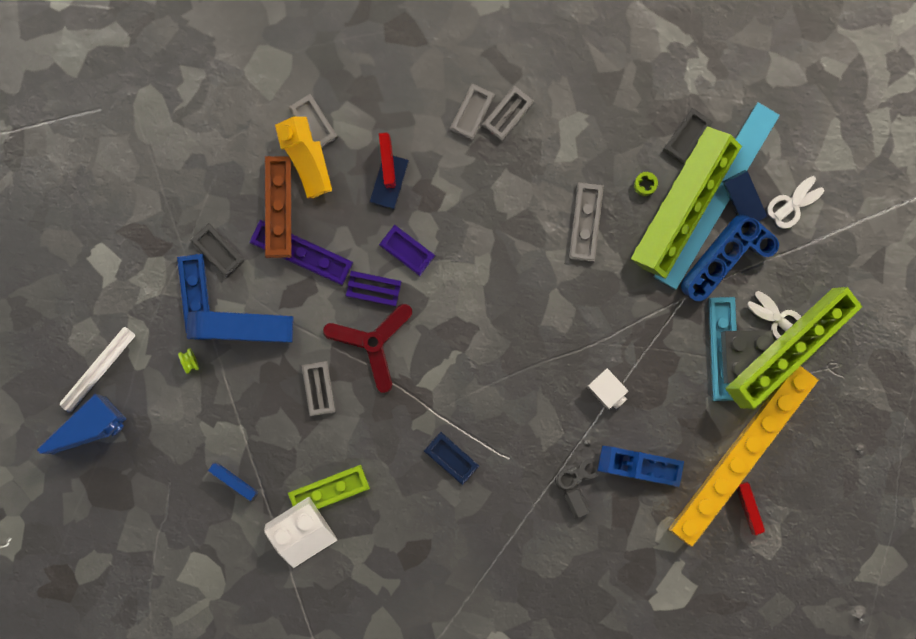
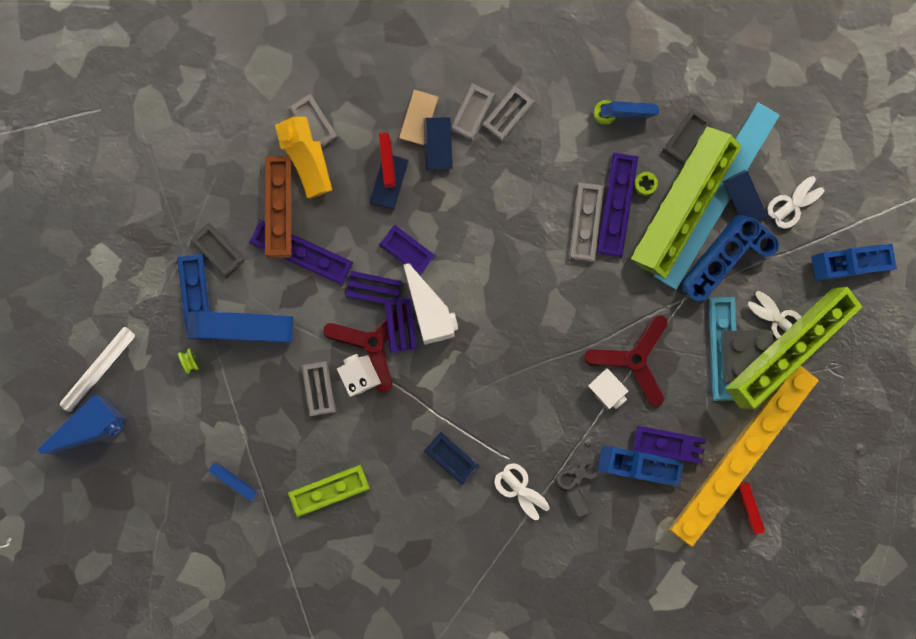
white slope [264,497,337,568] -> none
none -> white brick [337,354,381,397]
none -> dark purple tile [384,297,417,353]
none -> tan tile [399,90,438,147]
none -> white slope [404,263,458,345]
none -> dark blue tile [424,117,453,170]
none -> white piece [494,463,550,520]
none -> dark red piece [584,315,668,407]
none -> lime bush [593,100,615,125]
none -> dark purple tile [596,152,638,258]
none -> blue tile [601,101,659,119]
none -> dark purple hinge [633,426,706,464]
none -> blue slope [811,244,897,281]

